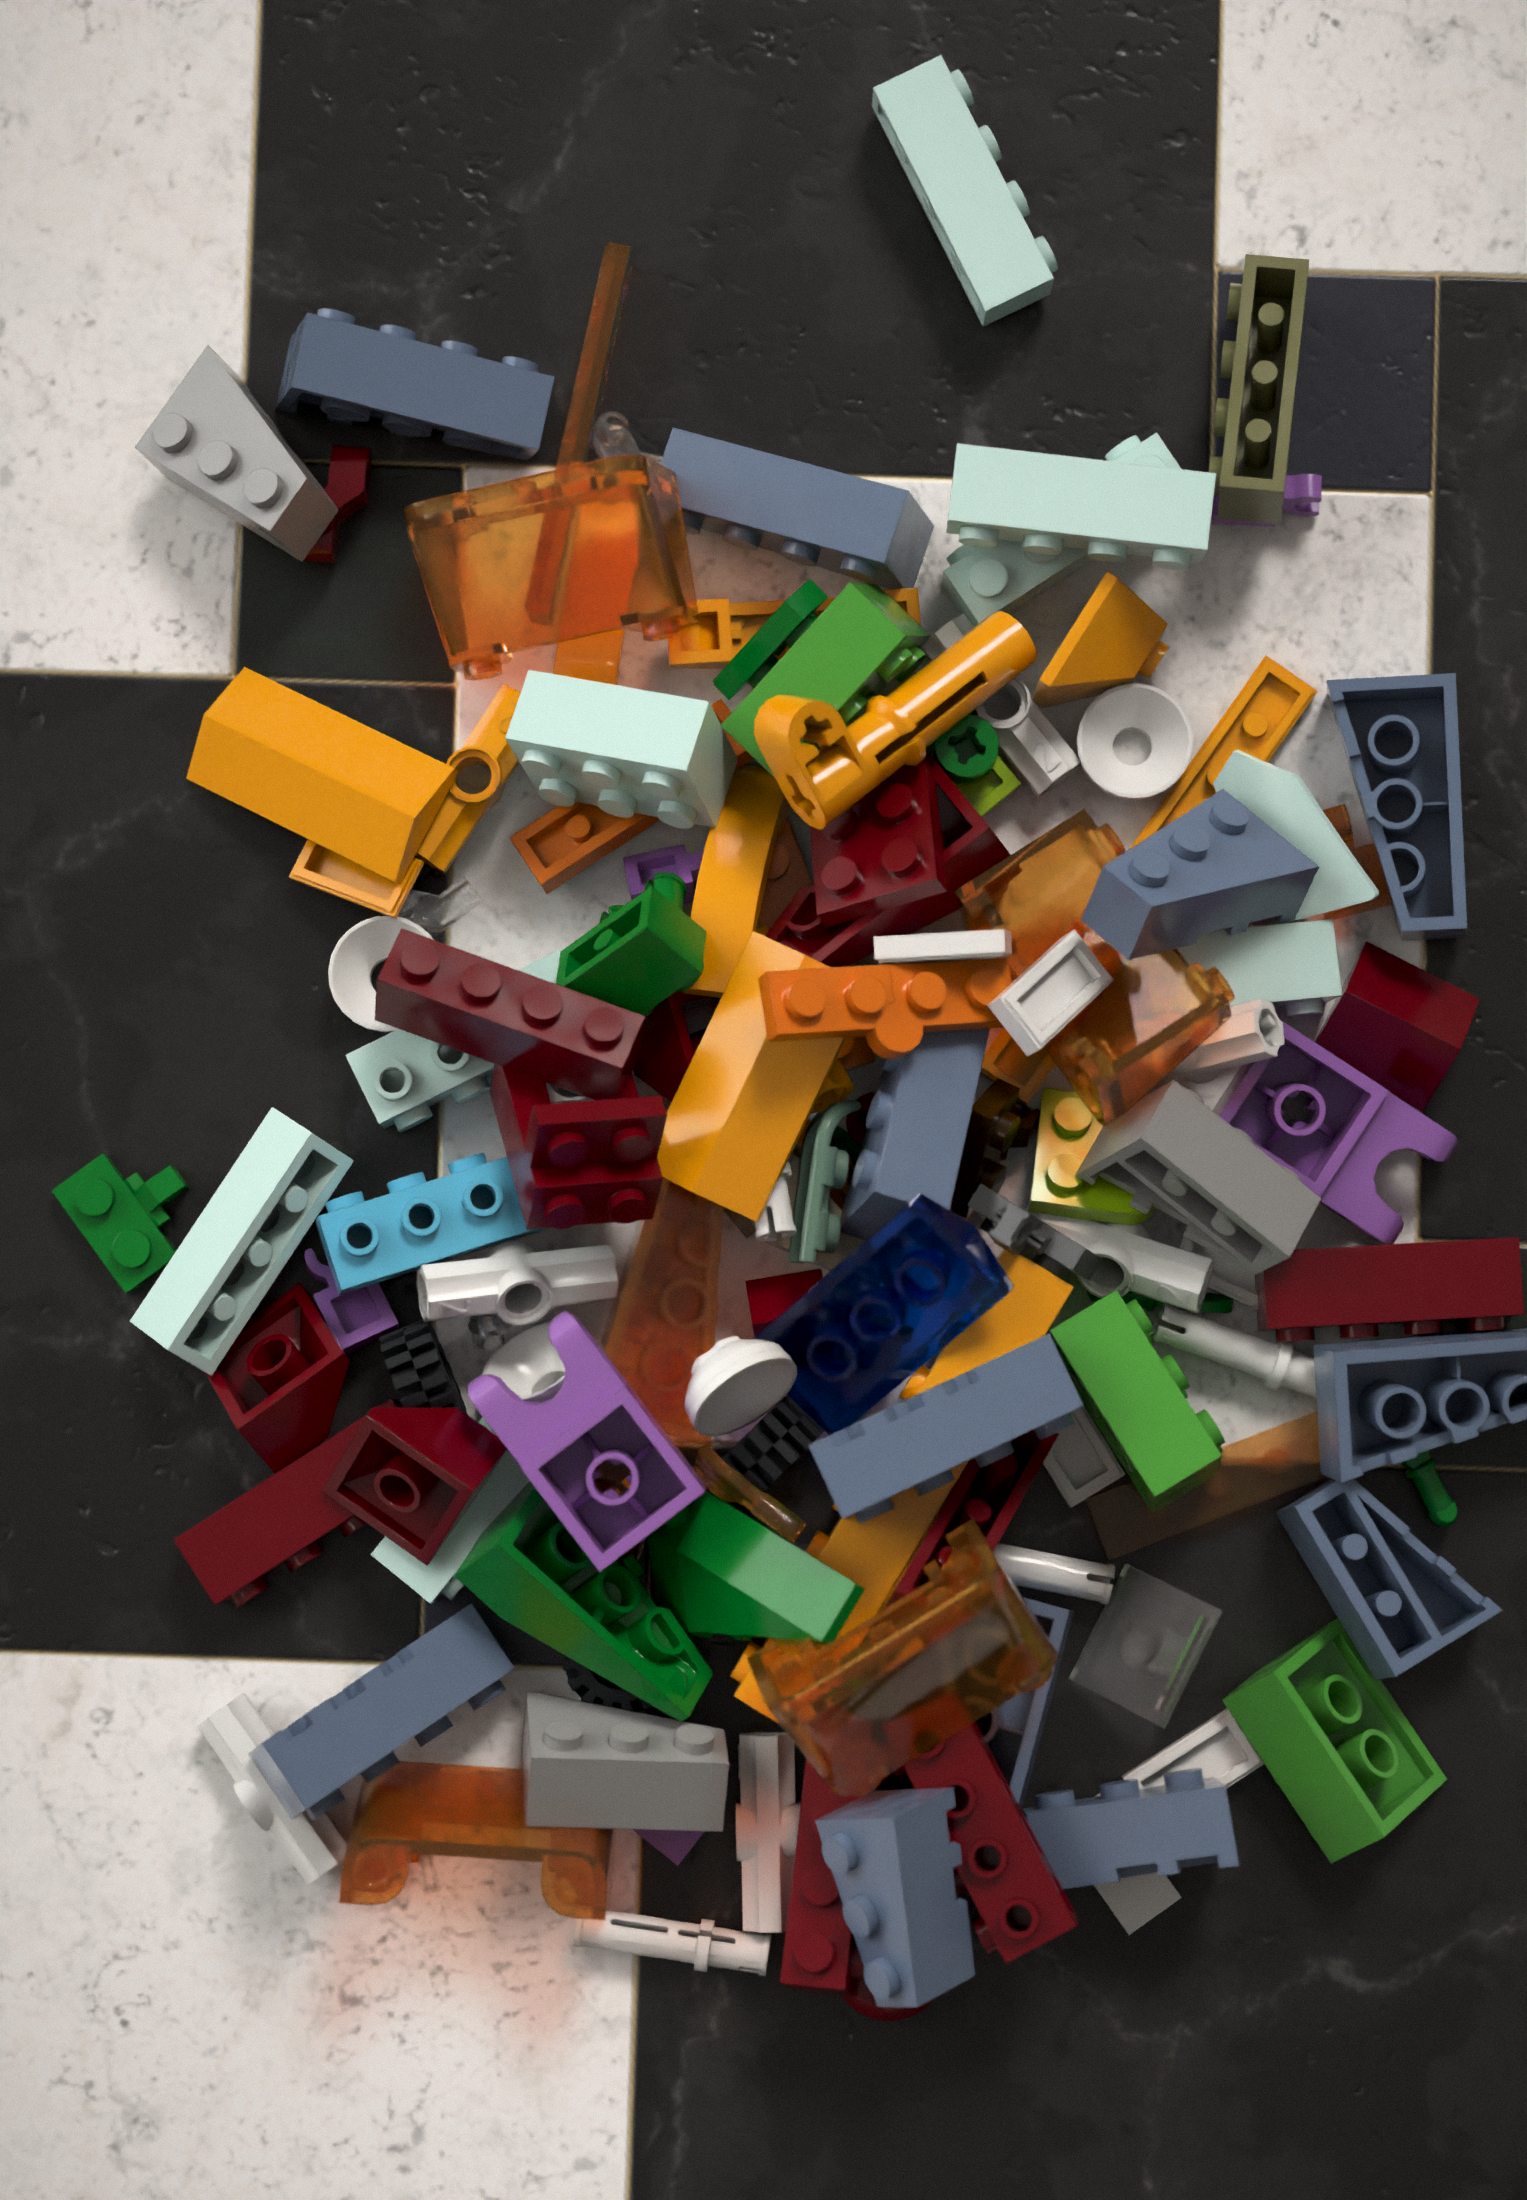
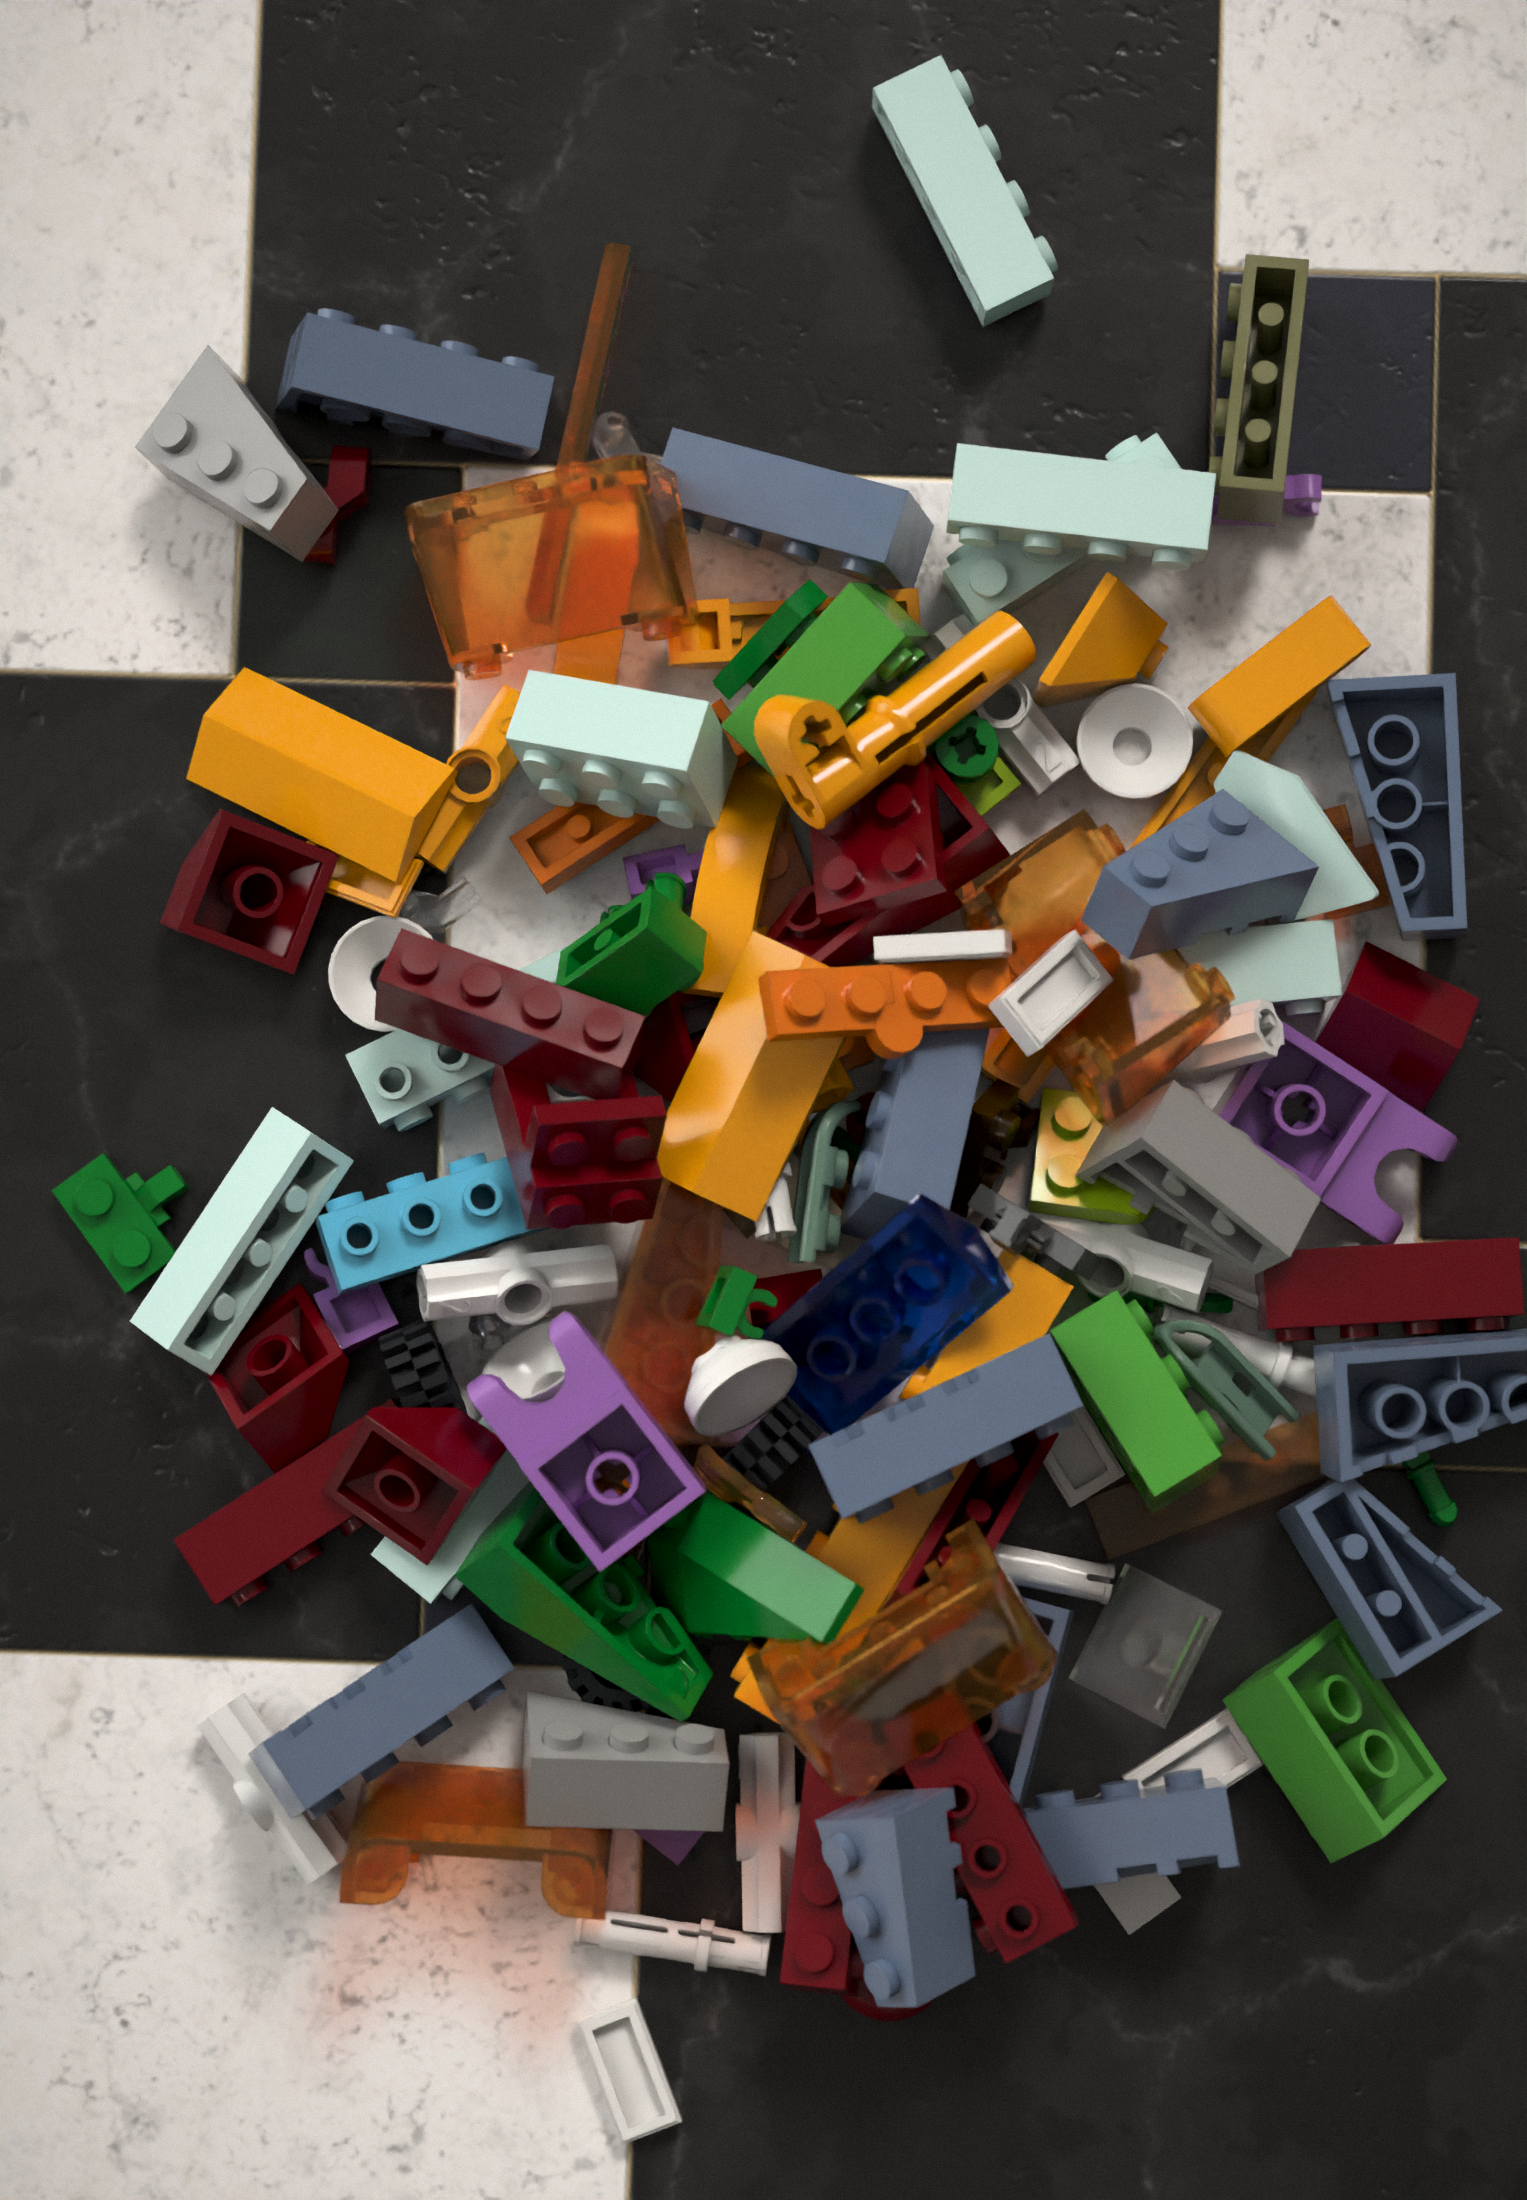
none -> dark red slope [160,809,339,975]
none -> white tile [575,1997,683,2145]
none -> green tile [695,1265,778,1339]
none -> sand green piece [1152,1320,1301,1461]
none -> light orange beam [1187,595,1372,758]

